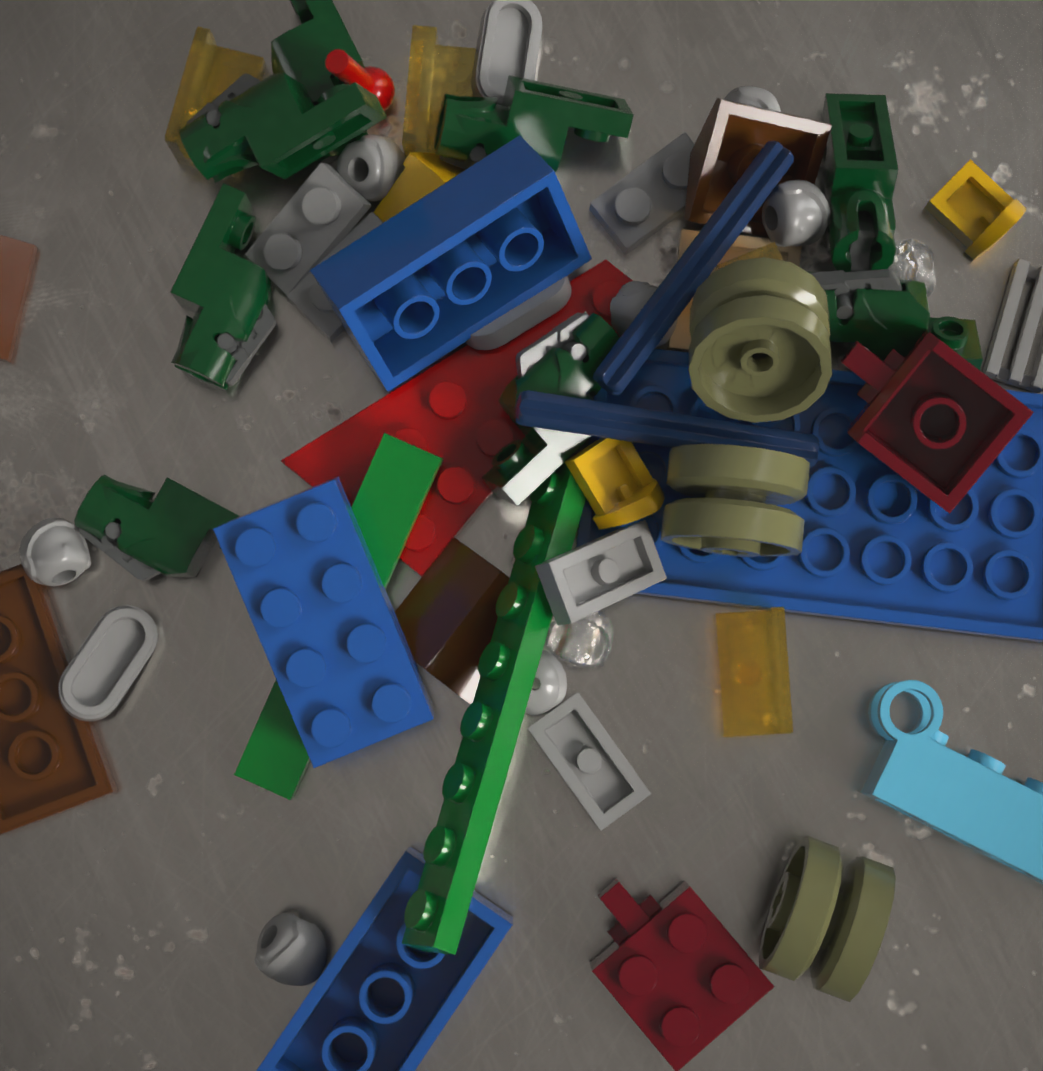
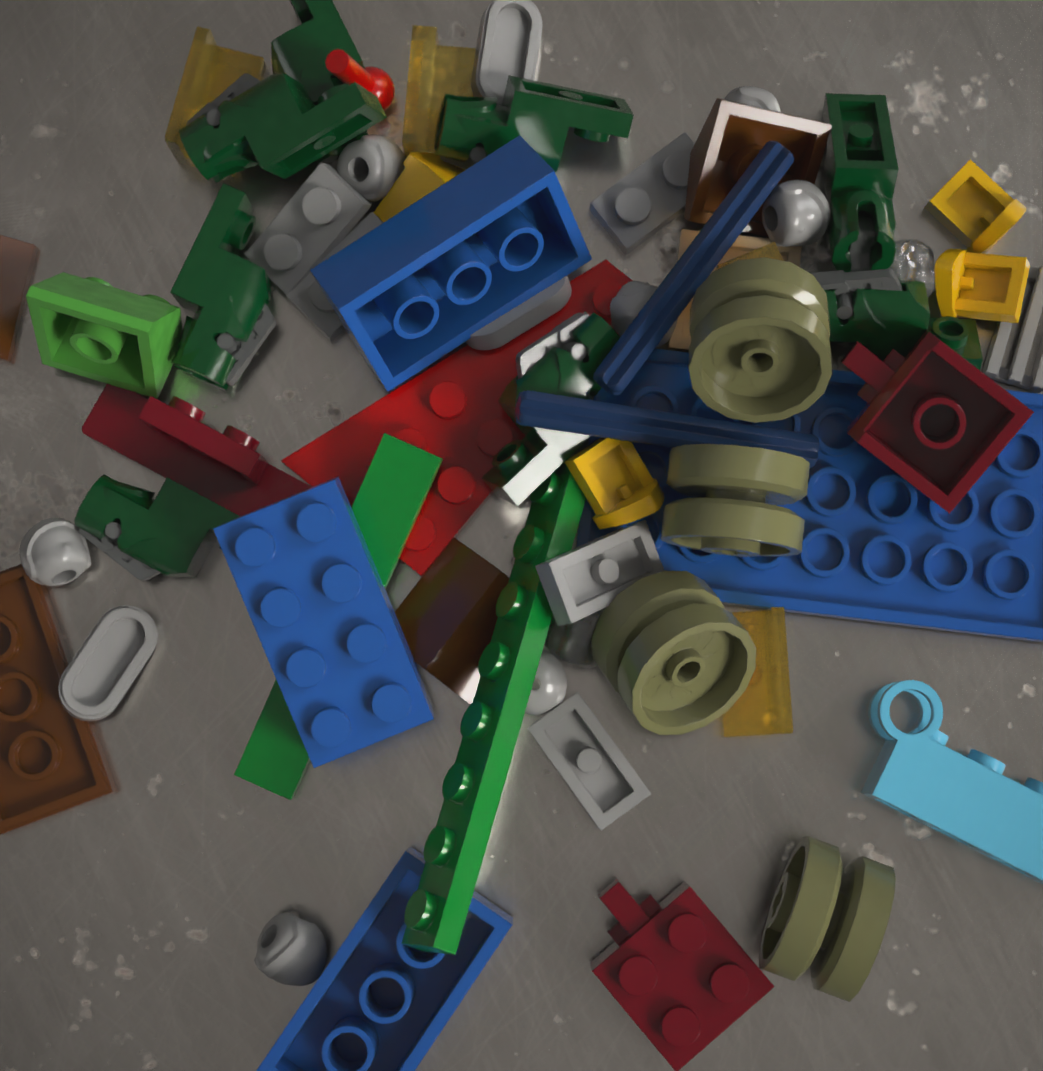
none -> bright green slope [26,272,183,399]
none -> dark red bracket [82,384,312,516]
none -> olive wheel [592,570,756,735]
none -> yellow tile [935,248,1030,323]

